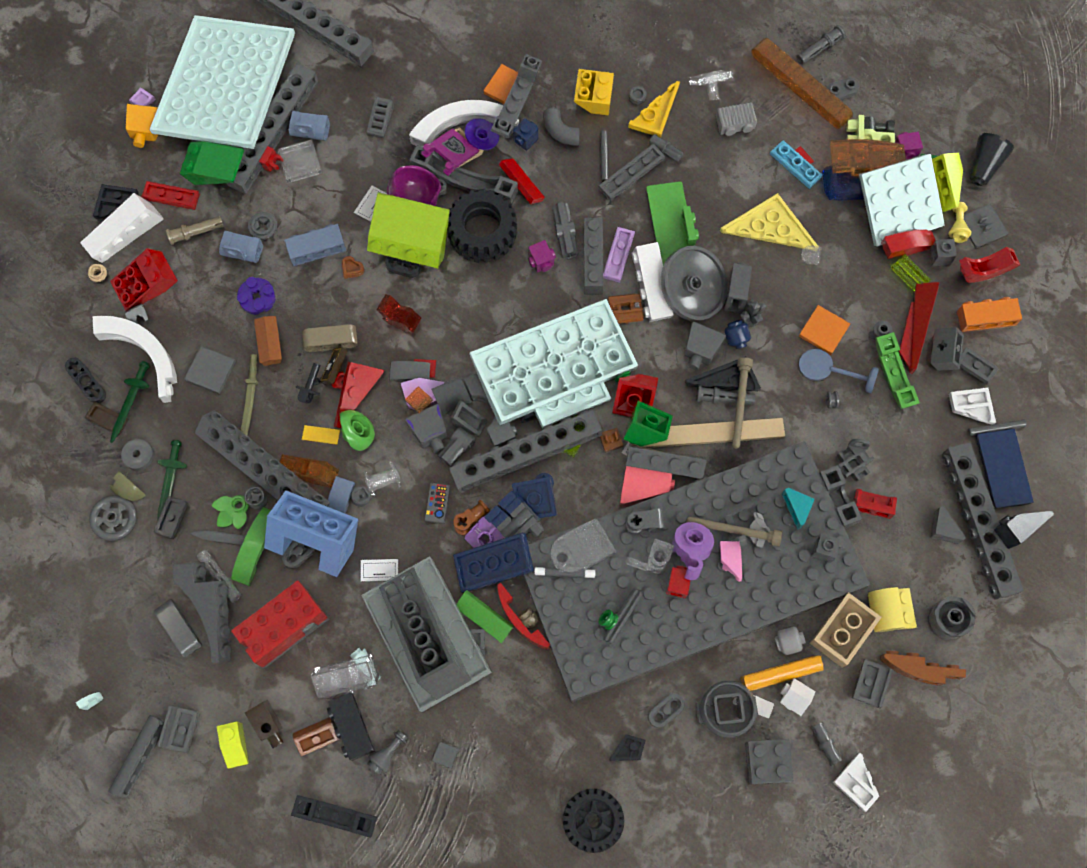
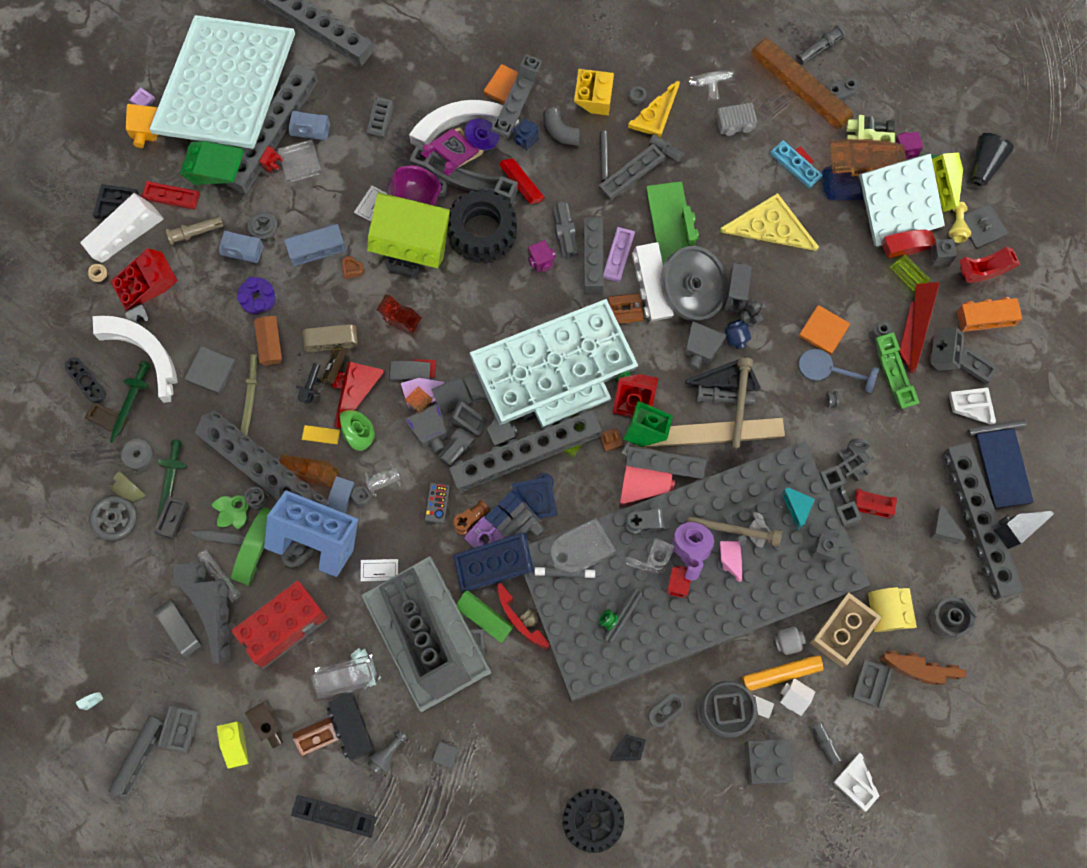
clear tile [801,245,821,265] -> none

